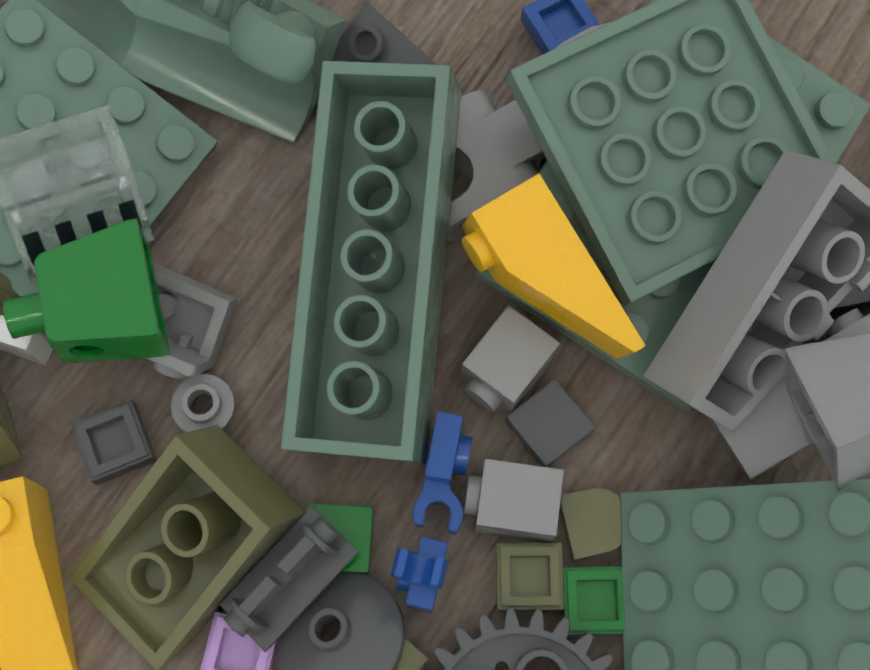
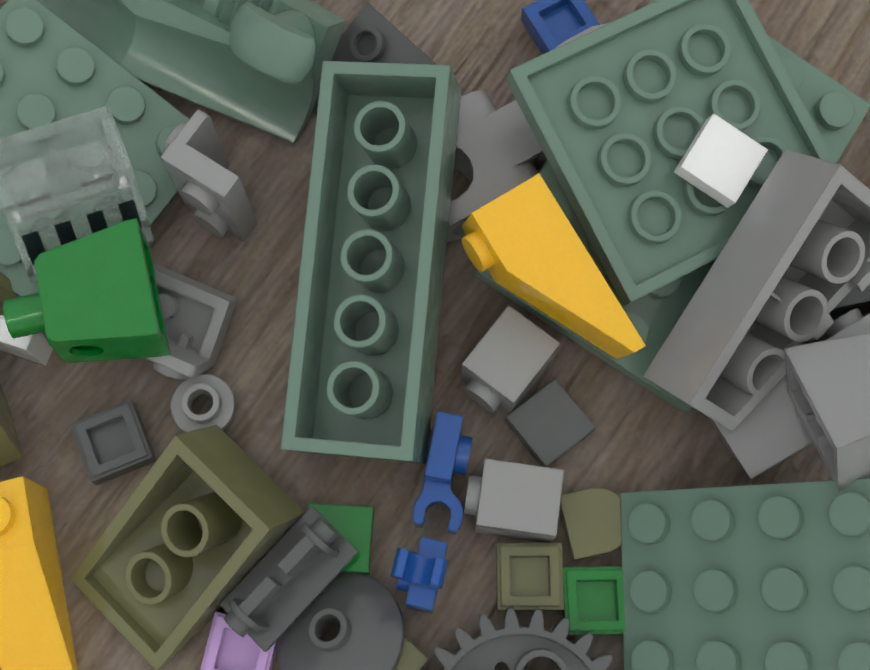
none -> light grey bracket [160,110,258,242]
none -> white tile [674,113,768,208]

